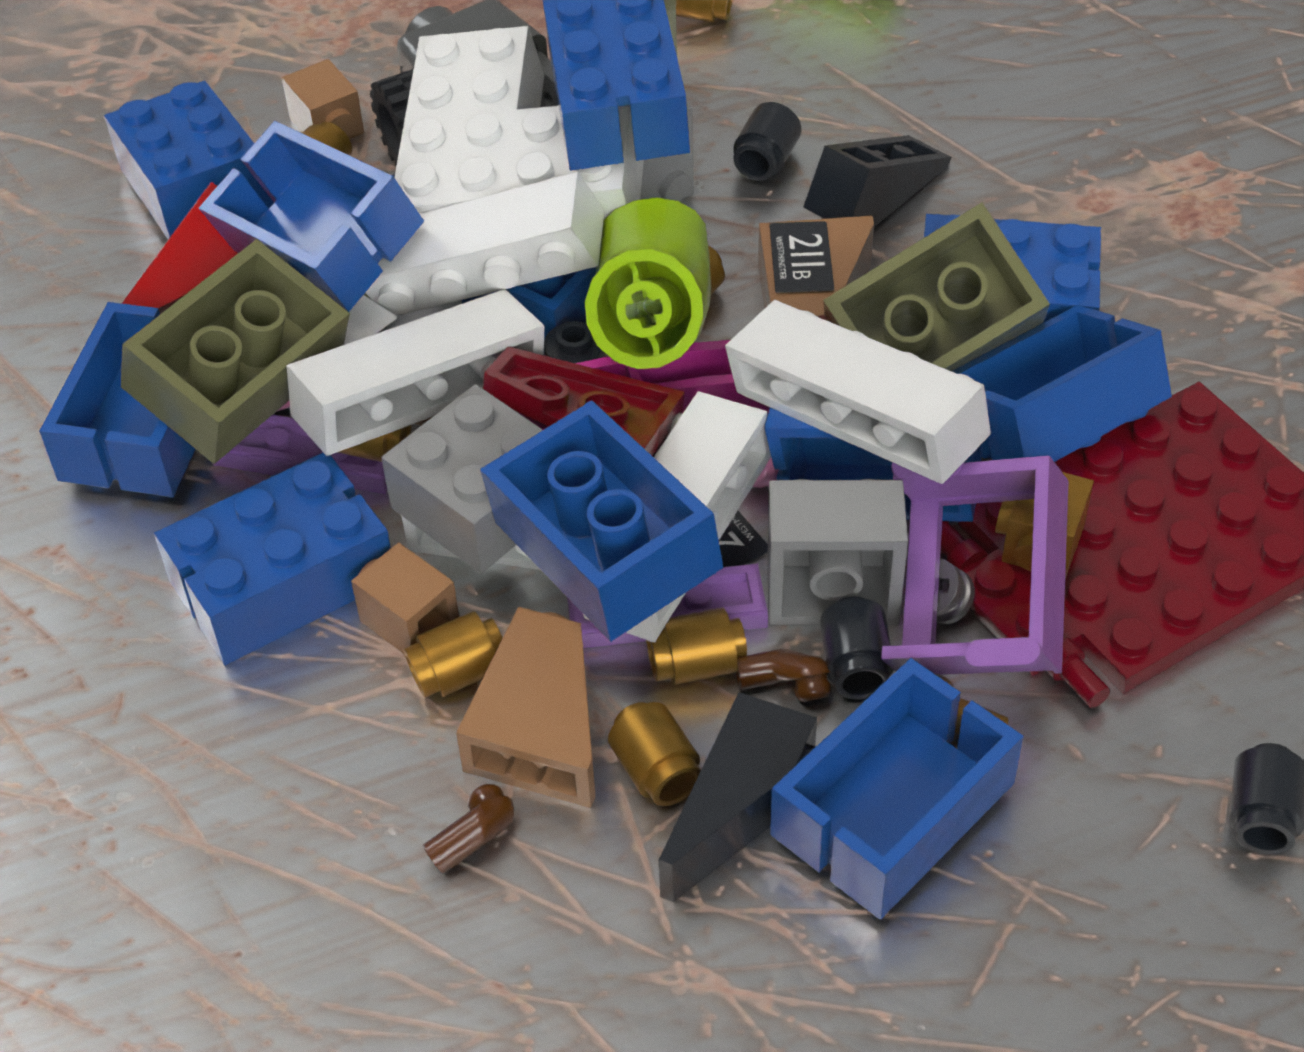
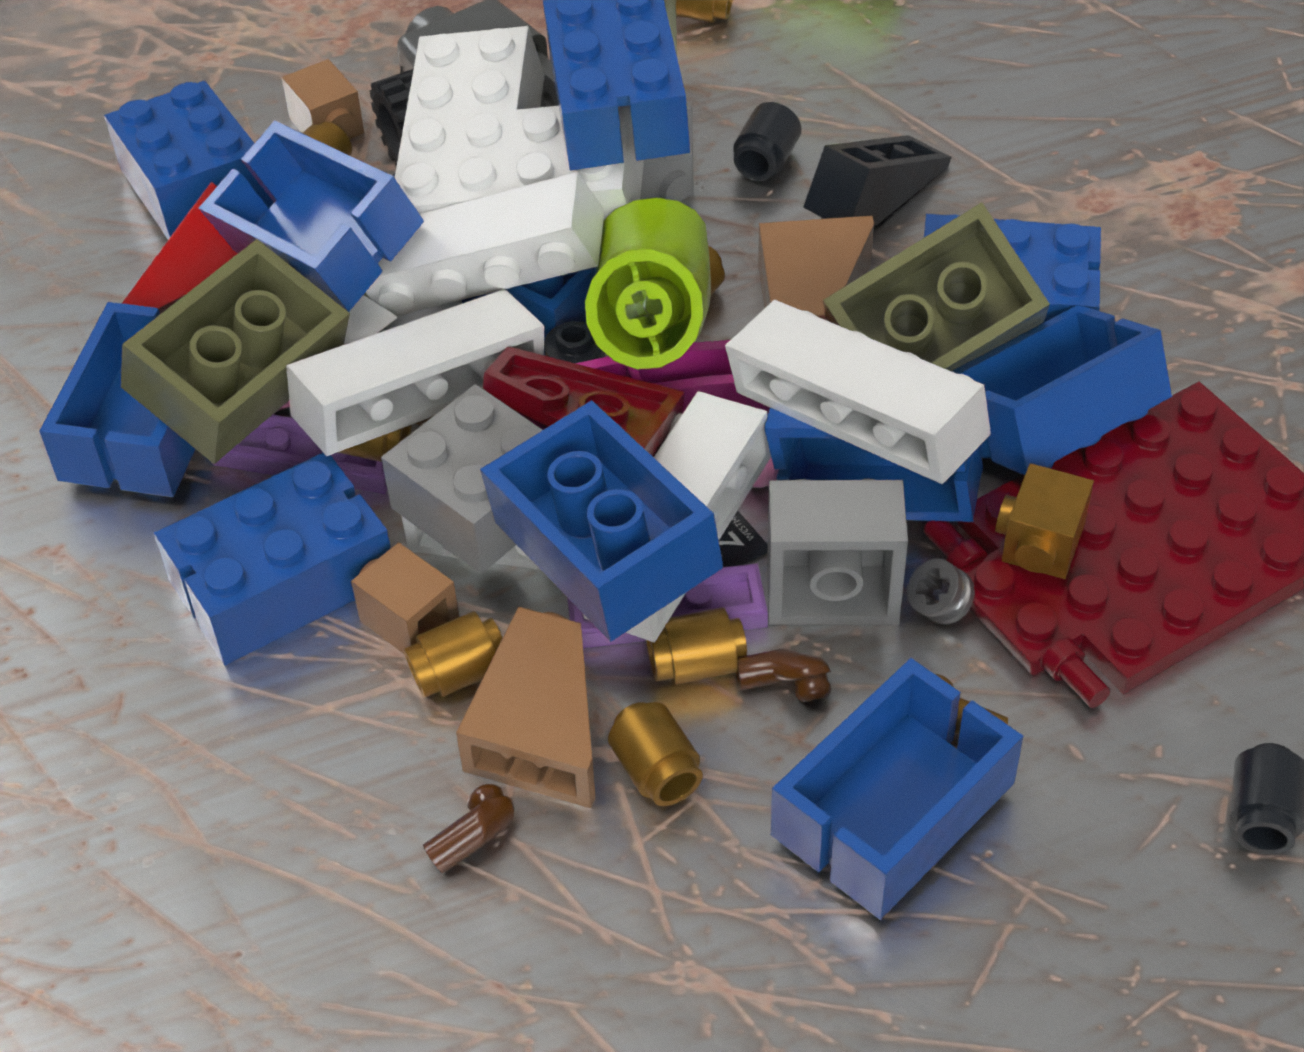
black slope [658,692,817,902] -> none
black sticker [769,221,834,293] -> none
black brick [820,596,893,699] -> none
medium lavender piece [881,456,1069,675] -> none

